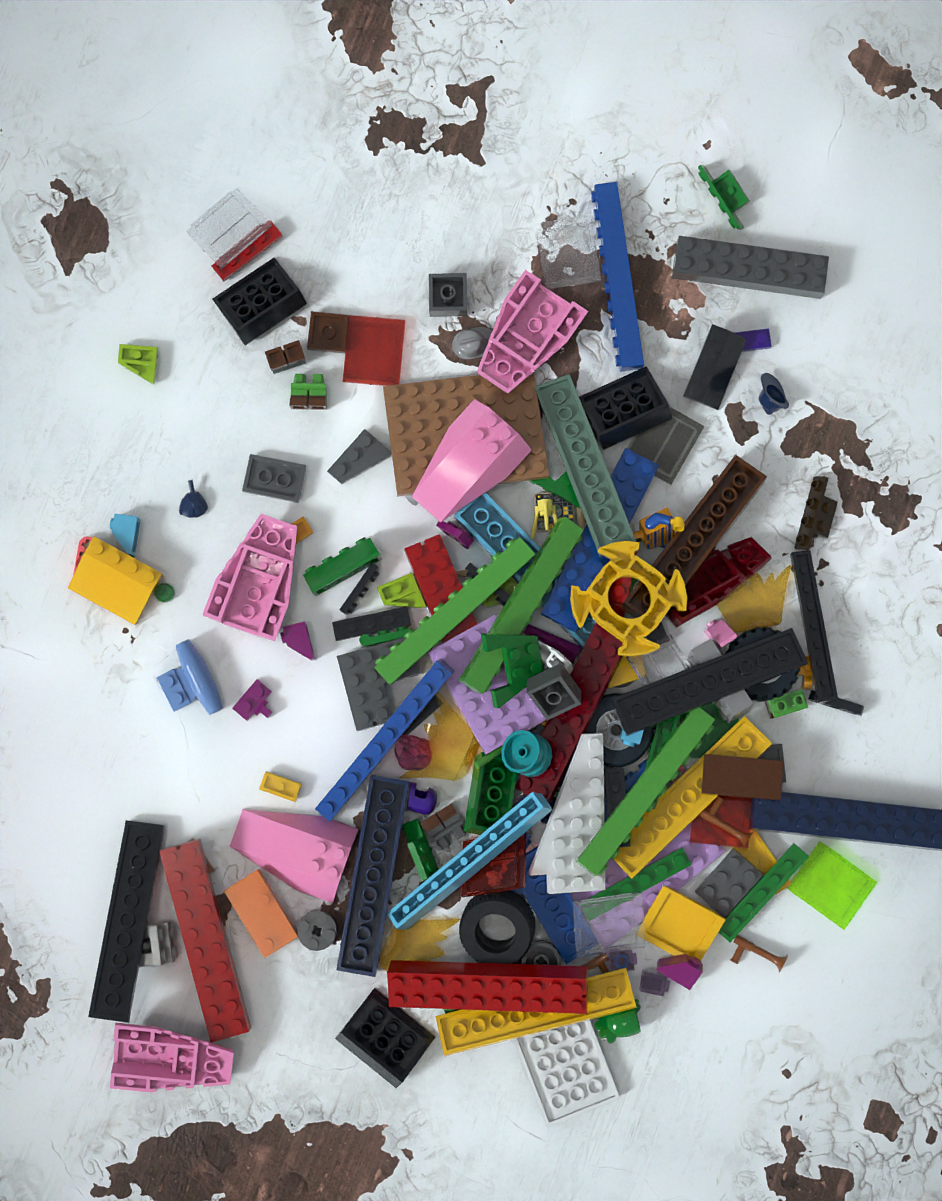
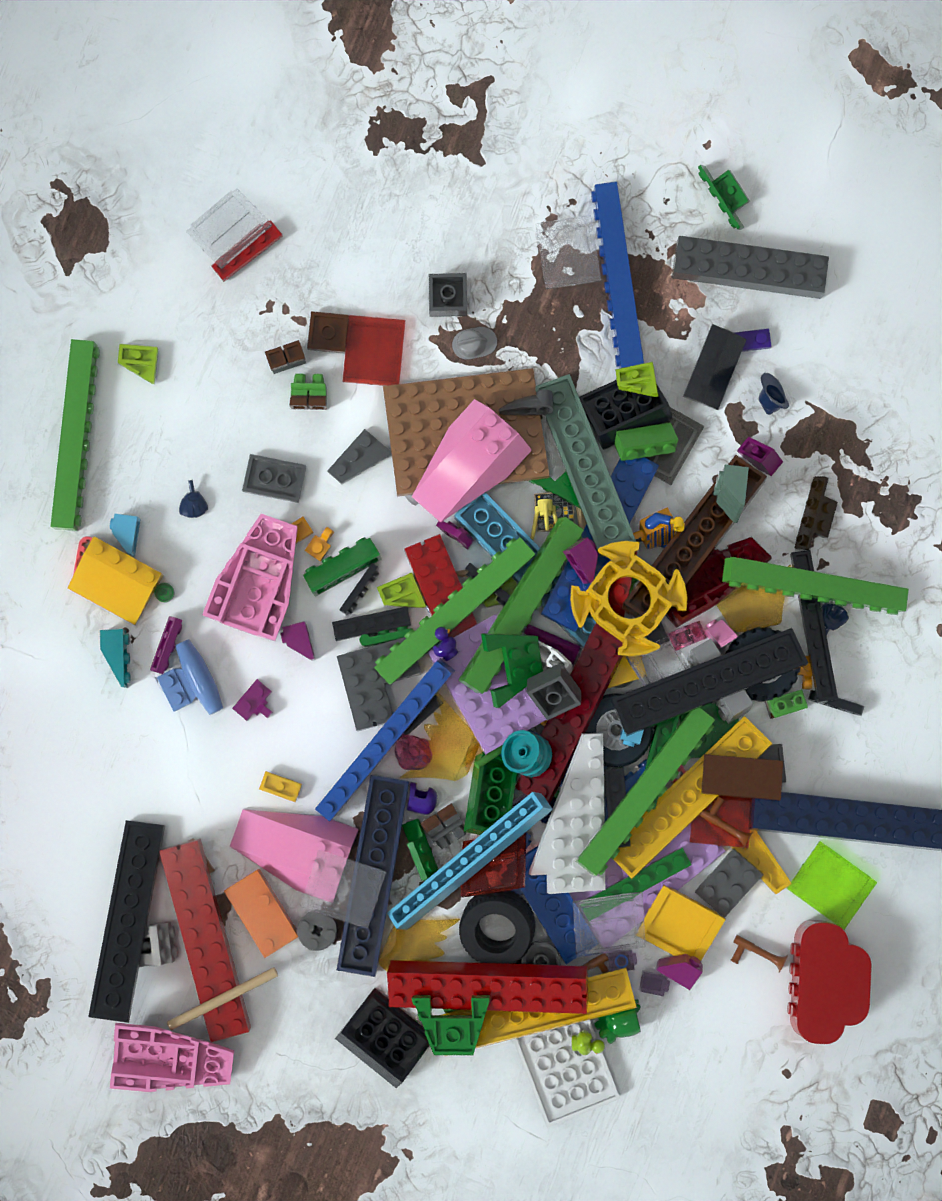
black slope [212,258,307,345] -> none
bright pink wedge [477,269,588,394] -> none
green plate [718,843,809,943] -> none
none -> bright green brick [50,339,100,531]
none -> teal slope [100,629,131,688]
none -> magenta plate [150,616,182,675]
none -> tan piece [167,967,278,1030]
none -> clear piece [300,850,386,929]
none -> light orange plate [304,527,334,562]
none -> green wing [412,995,490,1056]
none -> dark purple animal [433,627,458,661]
none -> dark grey piece [499,389,553,416]
none -> magenta slope [563,537,598,584]
none -> lime animal [572,1030,605,1055]
none -> bright green brick [614,422,678,461]
none -> lime wing [615,362,659,397]
none -> clear pink slope [668,621,707,651]
none -> sand green slope [713,465,749,523]
none -> bright green brick [722,557,909,615]
none -> magenta slope [737,437,783,476]
none -> red brick [787,920,872,1044]
none -> dark blue piece [821,603,849,636]

